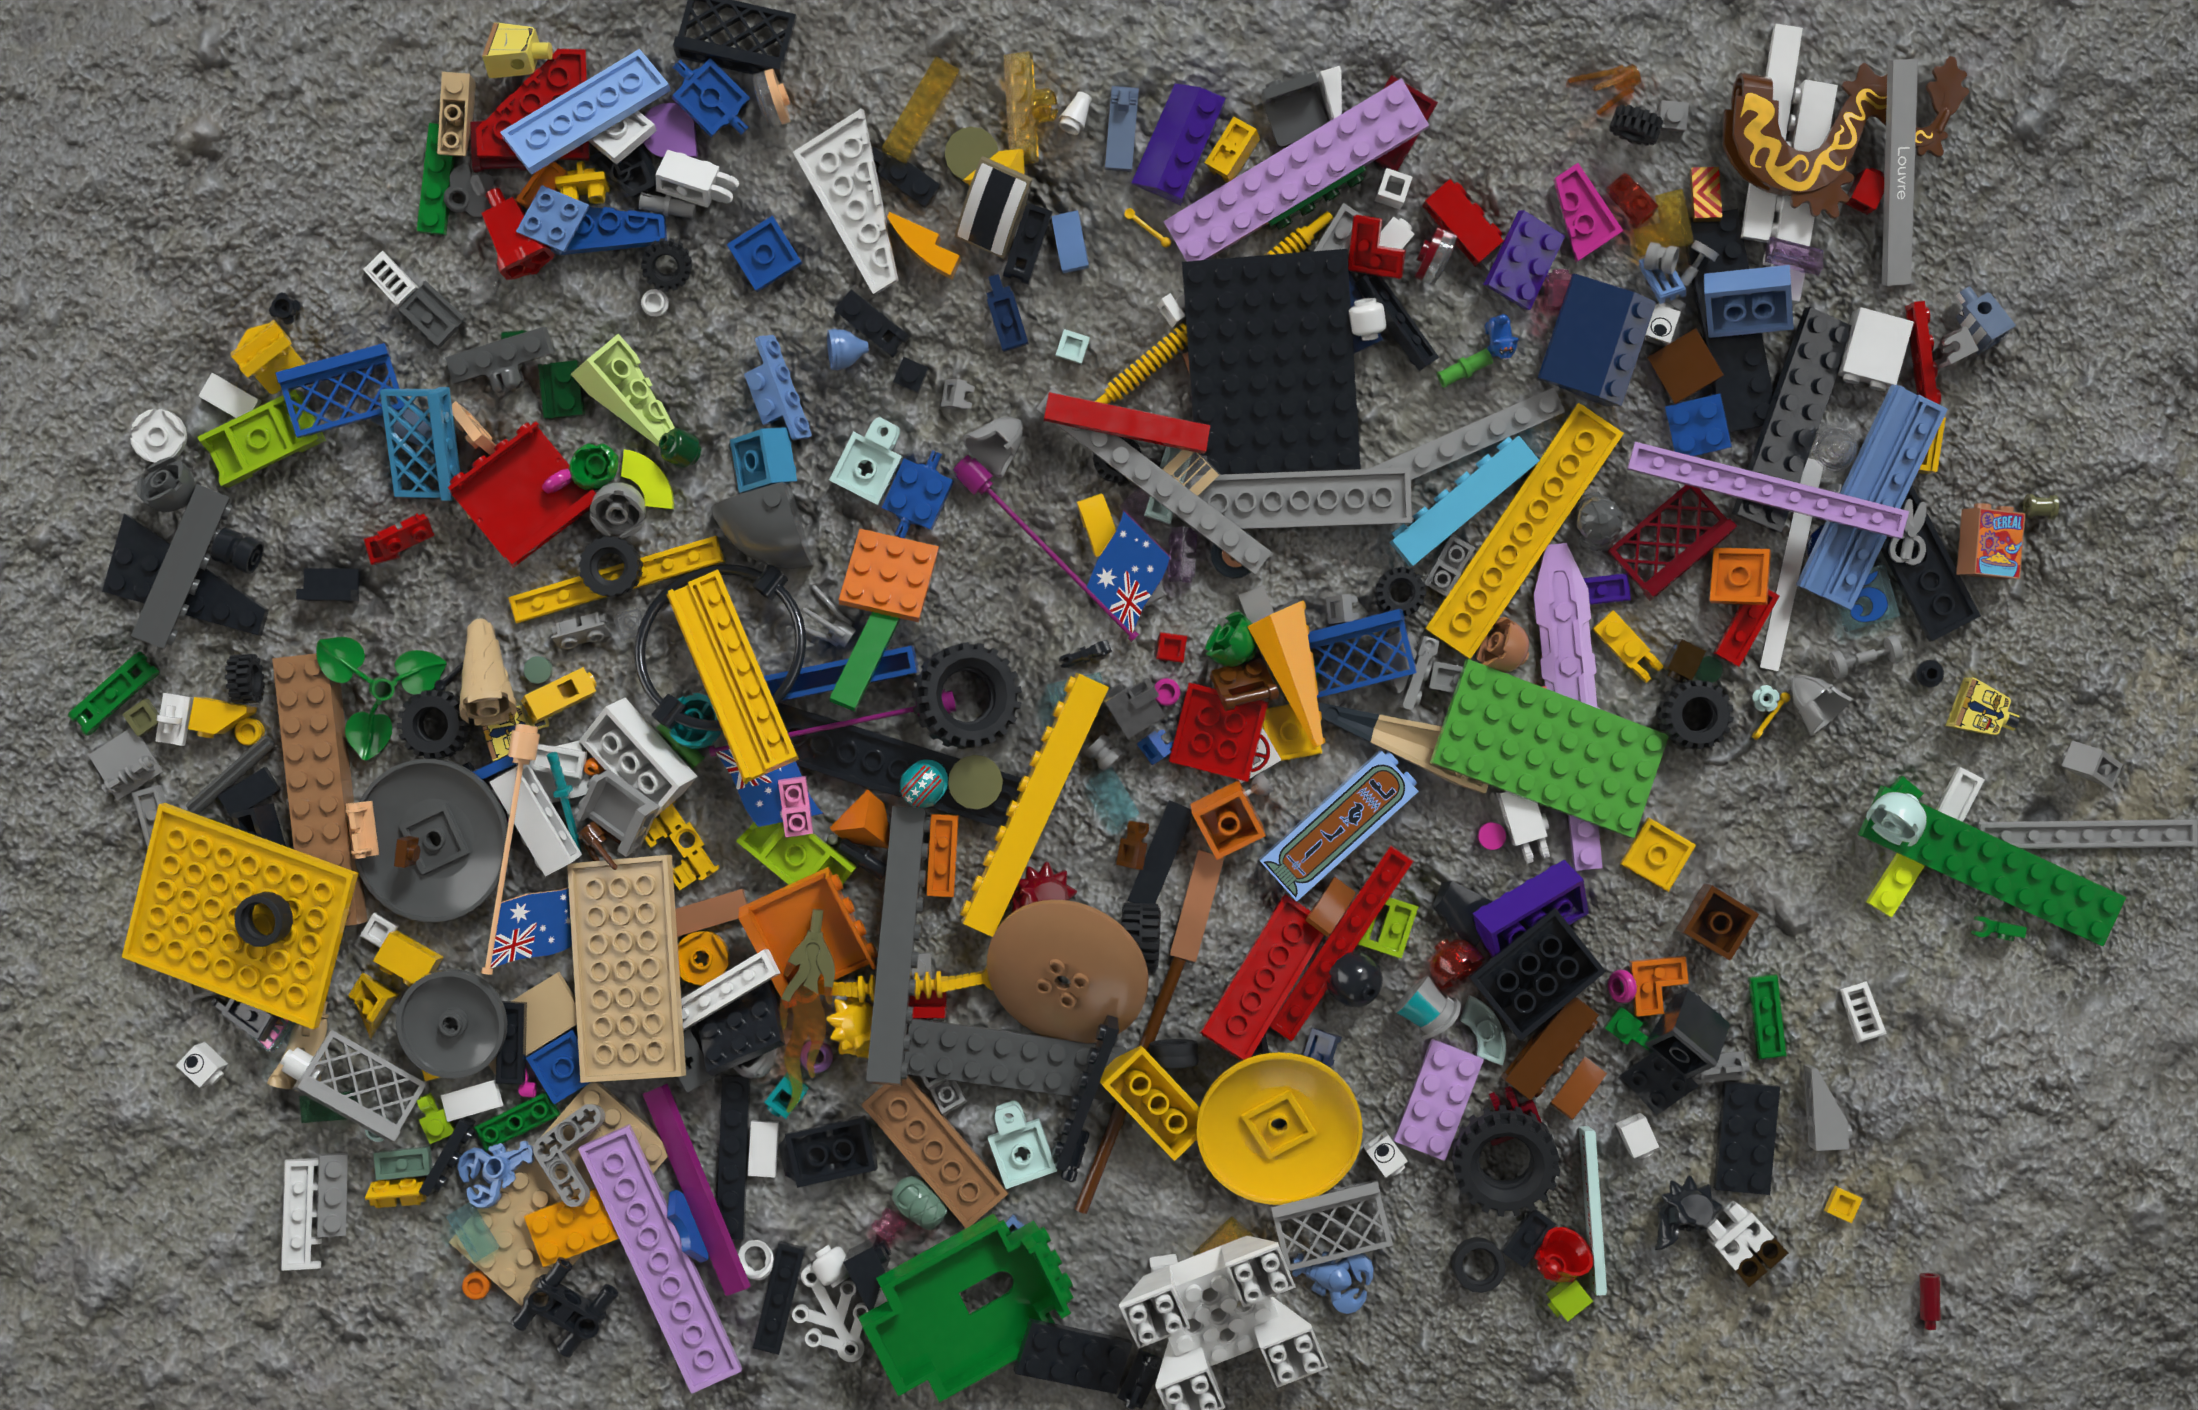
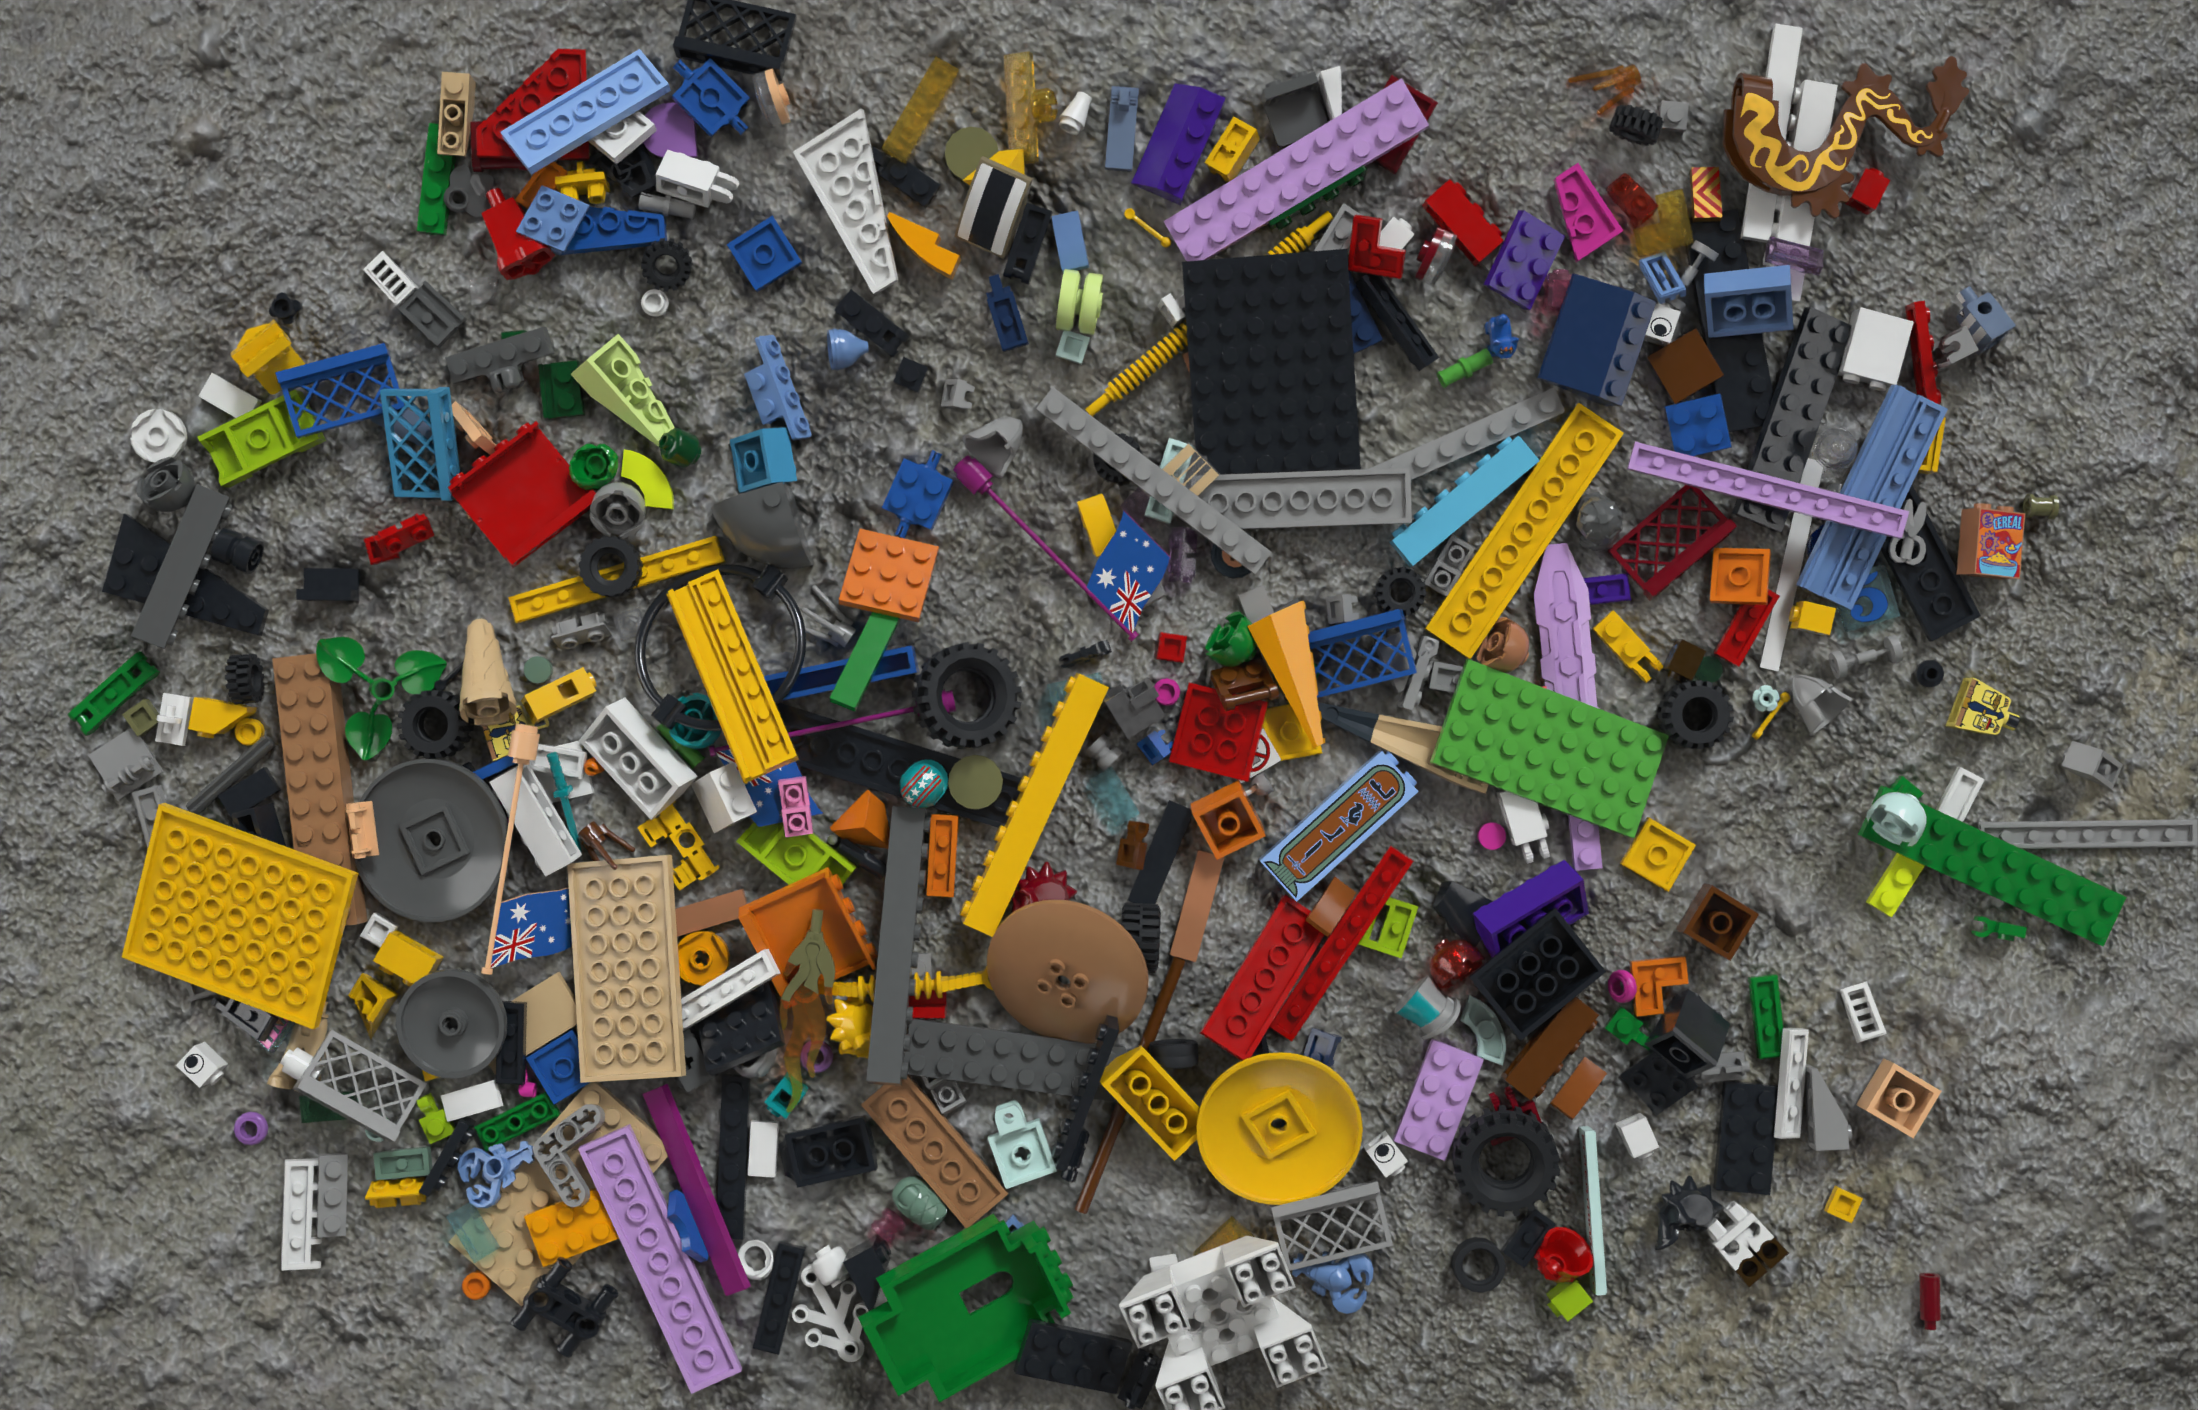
black tyre [235,892,293,947] -> none
reddish brown plate [394,836,420,868] -> none
light yellow torso [482,23,553,78] -> none
dark pink piece [542,469,572,494] -> none
light grey panel [575,769,660,857] -> none
light aqua plate [829,417,903,505] -> none
red tile [1043,392,1210,454] -> none
black cylinder [1327,951,1383,1008] -> none
white head [1349,298,1386,340] -> none
white brick [1374,168,1412,209] -> none
light grey wheel [1644,242,1679,275] -> none
light grey tile [1882,59,1918,286] -> none
none -> medium lavender piece [234,1112,268,1146]
none -> white brick [691,762,757,833]
none -> yellowish green wheel [1056,269,1103,335]
none -> white tile [1774,1028,1809,1139]
none -> yellow brick [1789,601,1836,636]
none -> light nougat brick [1856,1058,1942,1139]

